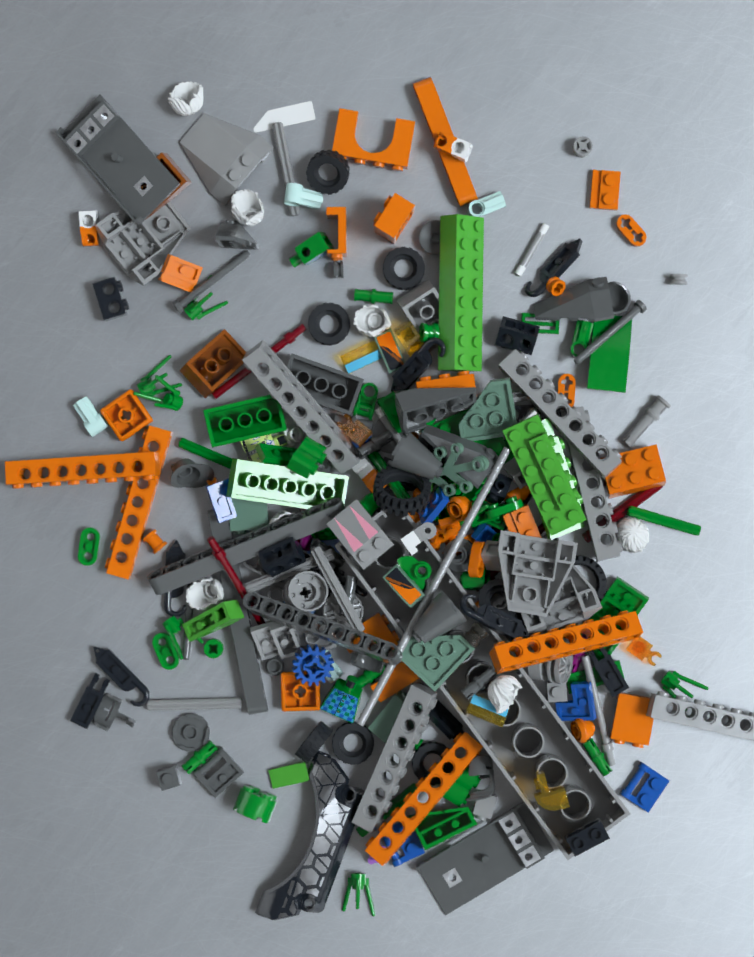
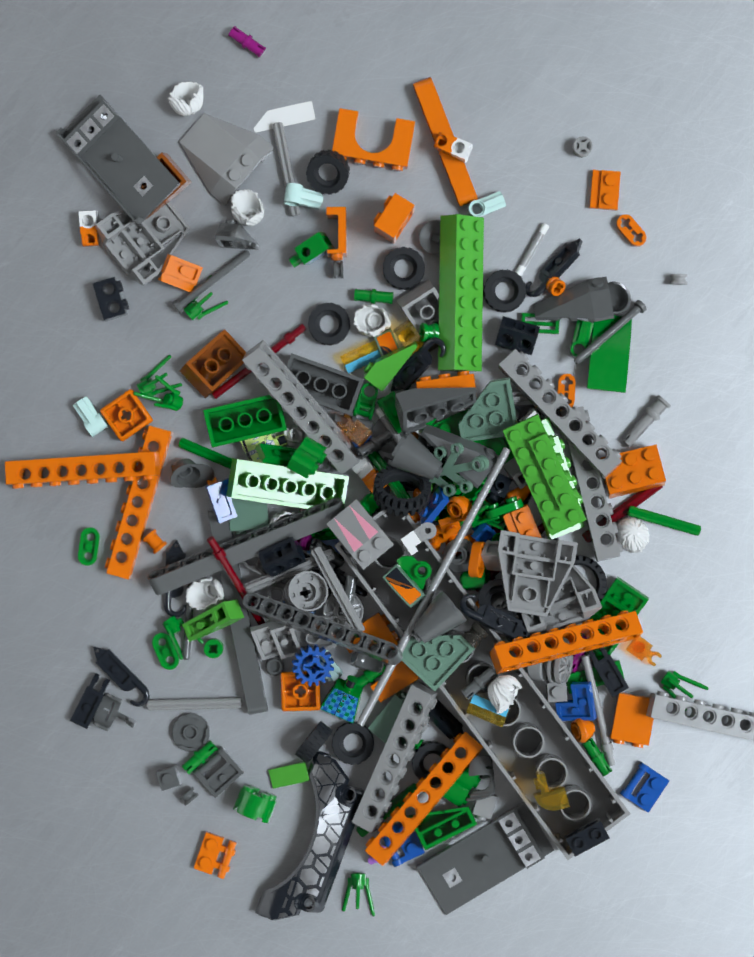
none -> dark grey bush [180,788,199,806]
none -> orange plate [194,831,237,879]
none -> magenta pin [228,26,266,58]
none -> bright green slope [363,341,418,391]
none -> black tyre [484,269,526,313]

